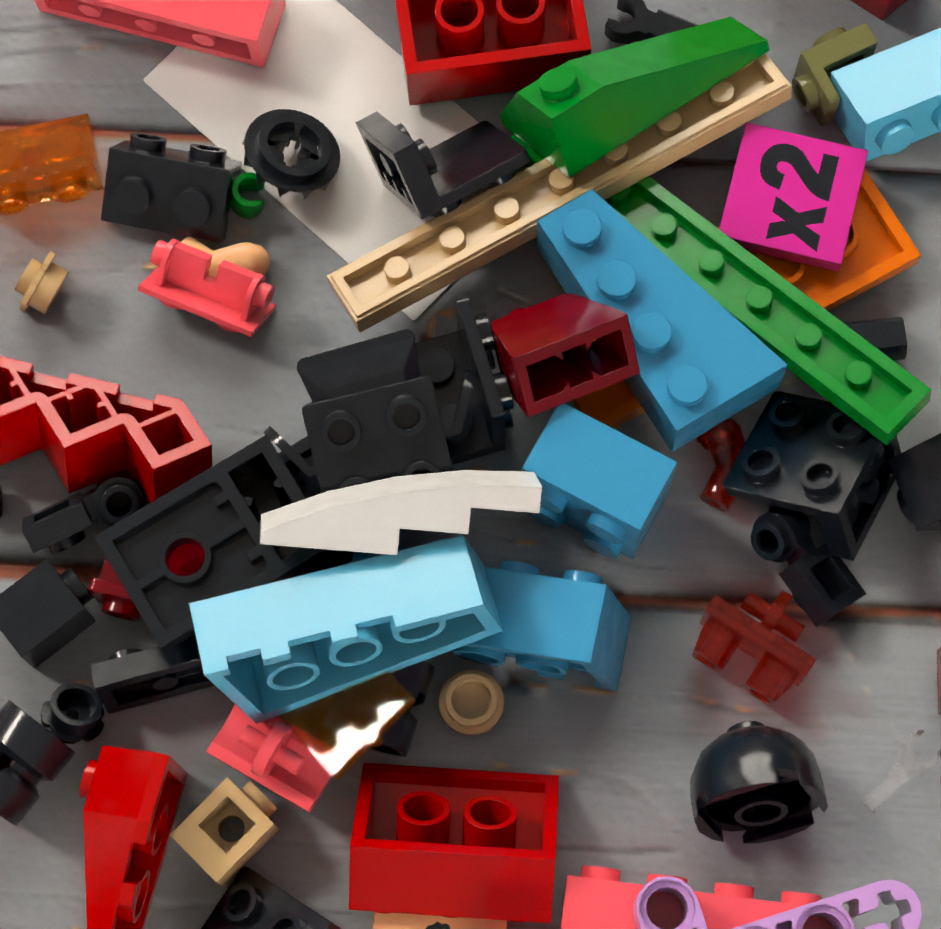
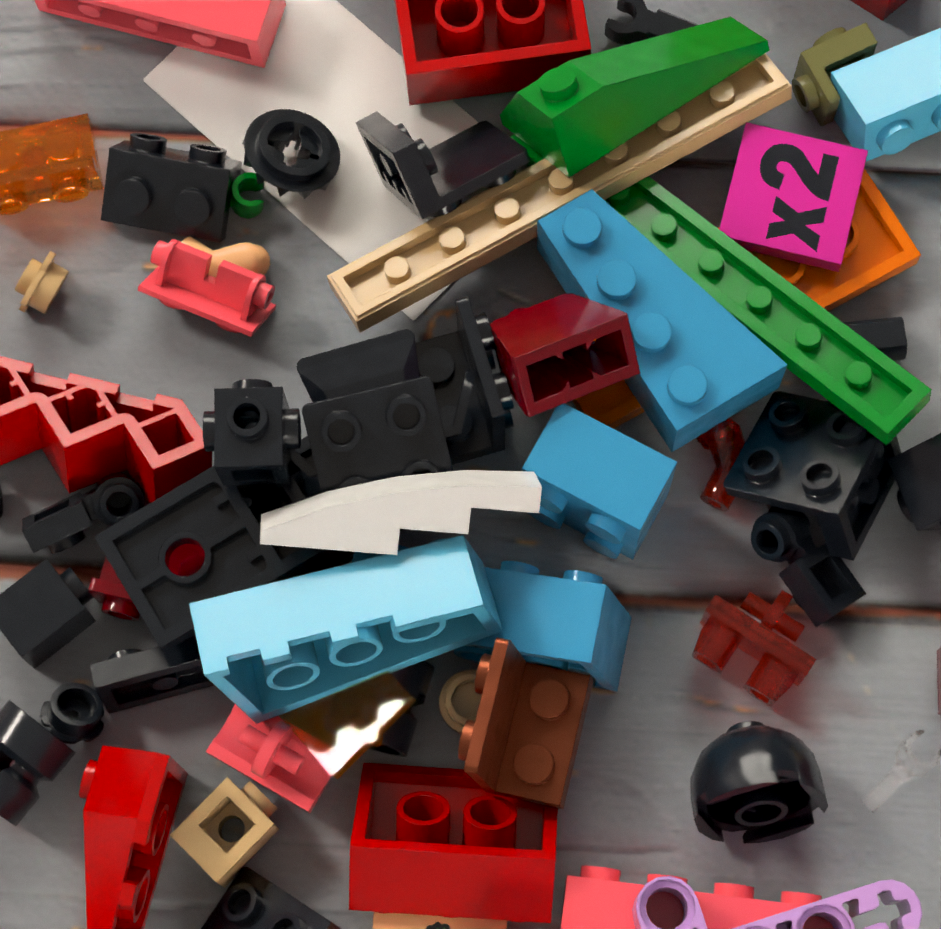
none -> black brick [203,379,301,485]
none -> copper bracket [458,637,594,810]

